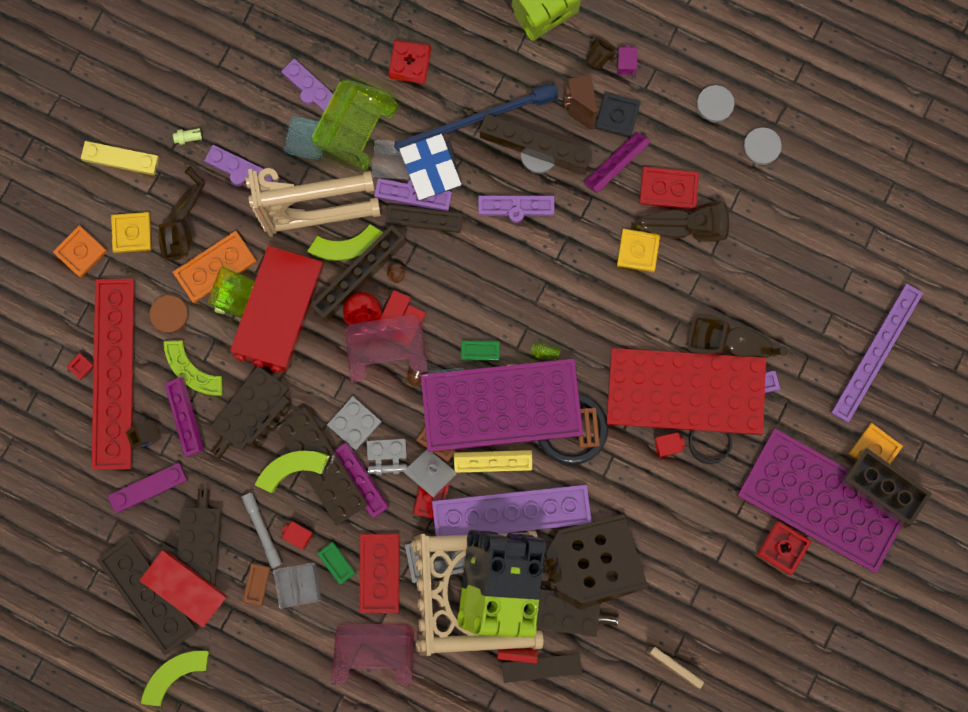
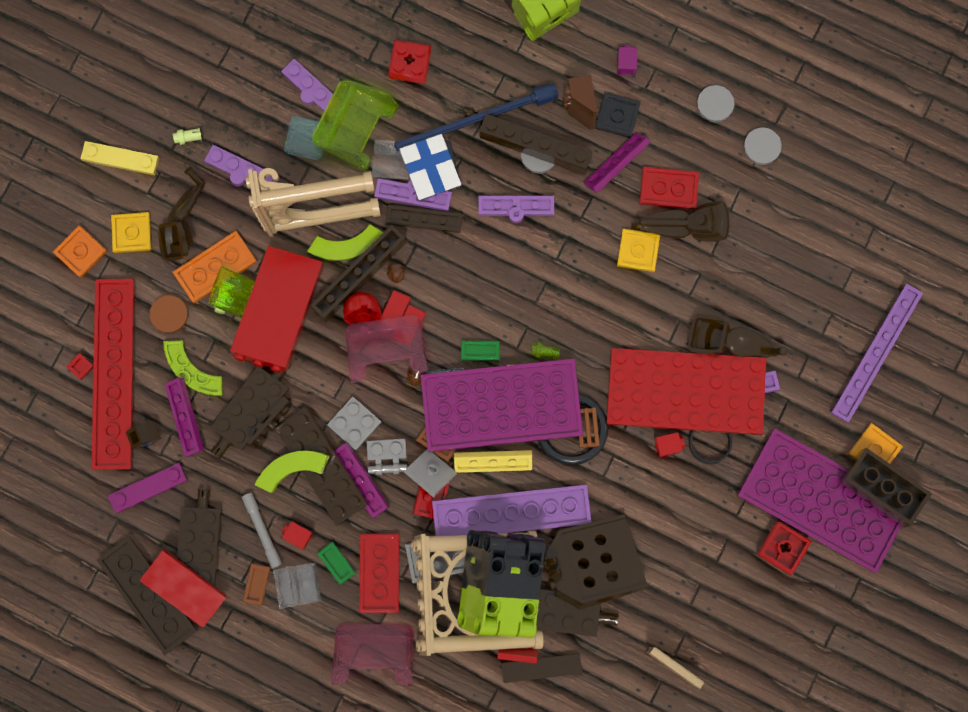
lime tile [141,651,209,706] -> none
dark brown piece [586,37,618,70] -> none

